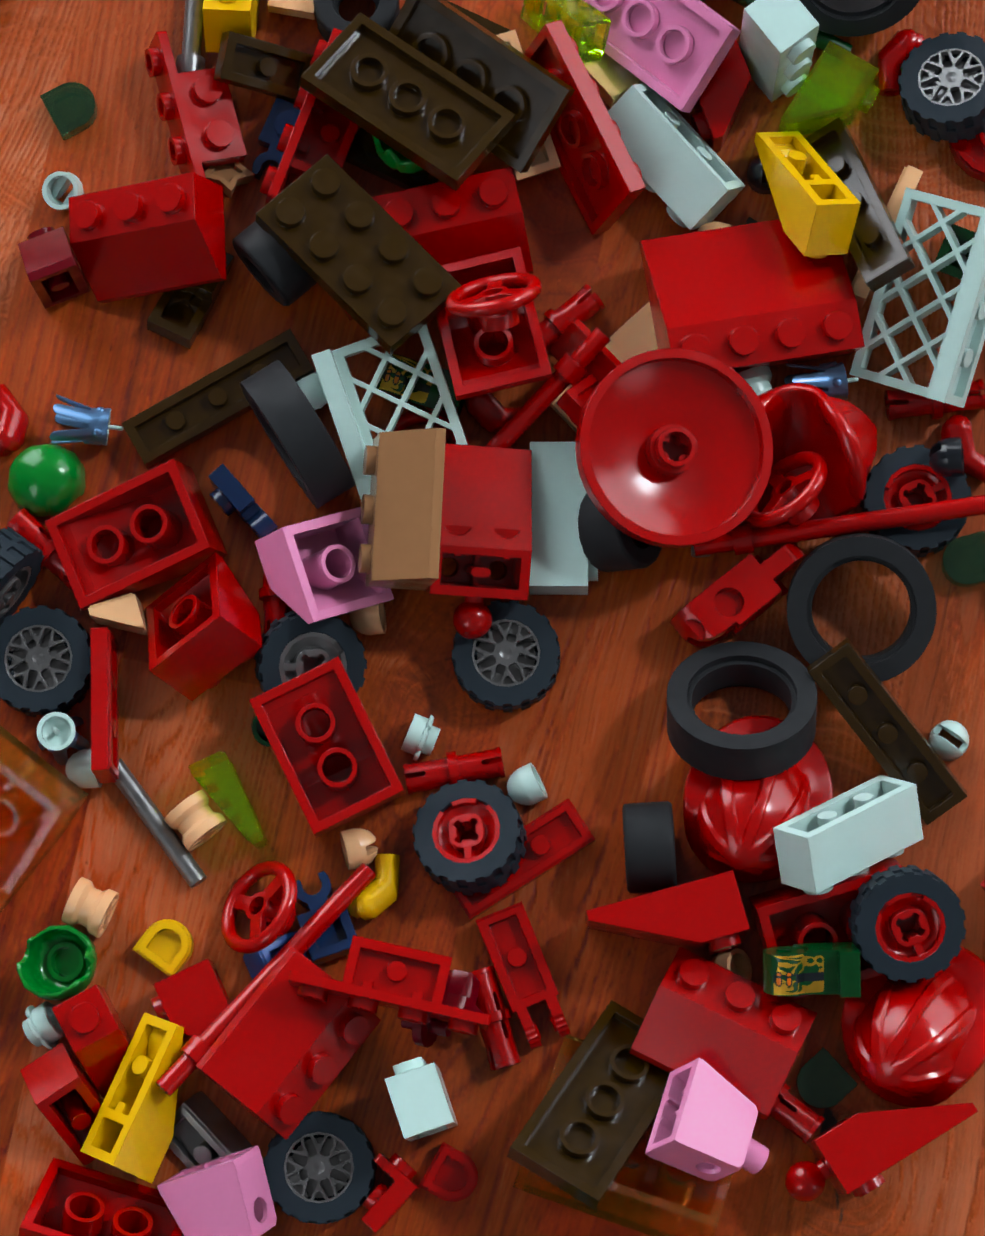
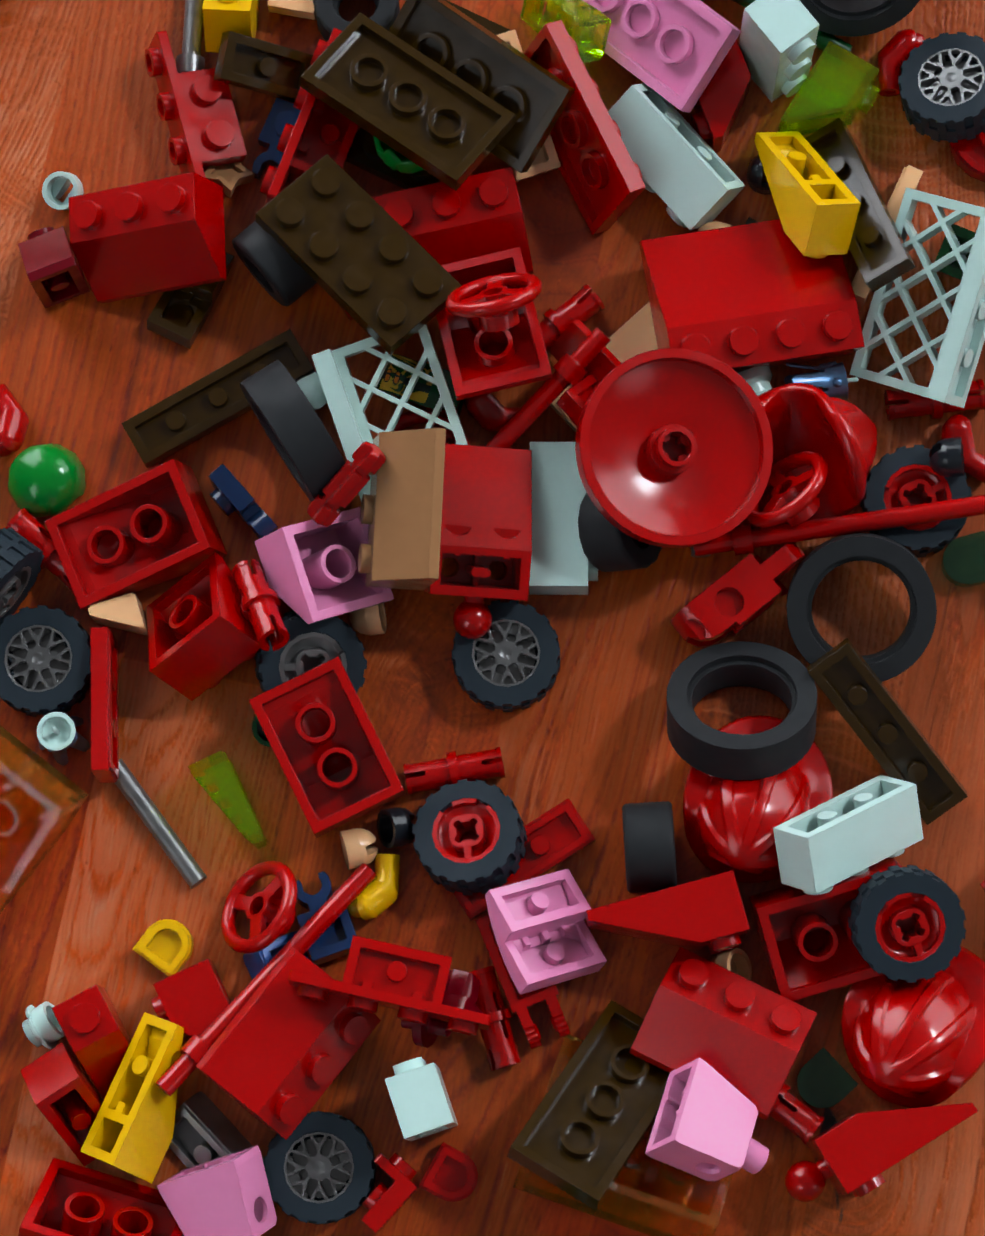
green hair [16,925,97,1001] -> none
clear green tile [40,82,98,141] -> none
flat silver piece [49,394,124,446] -> none
light nougat wheel [62,877,119,938] -> none
light aqua hinge [65,749,103,789] -> none
light nougat wheel [164,790,227,852] -> none
light aqua plate [401,713,441,761] -> none
light aqua hinge [507,762,548,806] -> none
light nougat slope [584,51,643,108] -> none
dark green leg [763,942,861,998] -> none
light aqua hinge [928,720,969,761] -> none
none -> red pin [231,559,290,651]
none -> red axle [307,441,386,527]
none -> black hinge [377,807,416,849]
none -> bright pink slope [485,869,607,995]

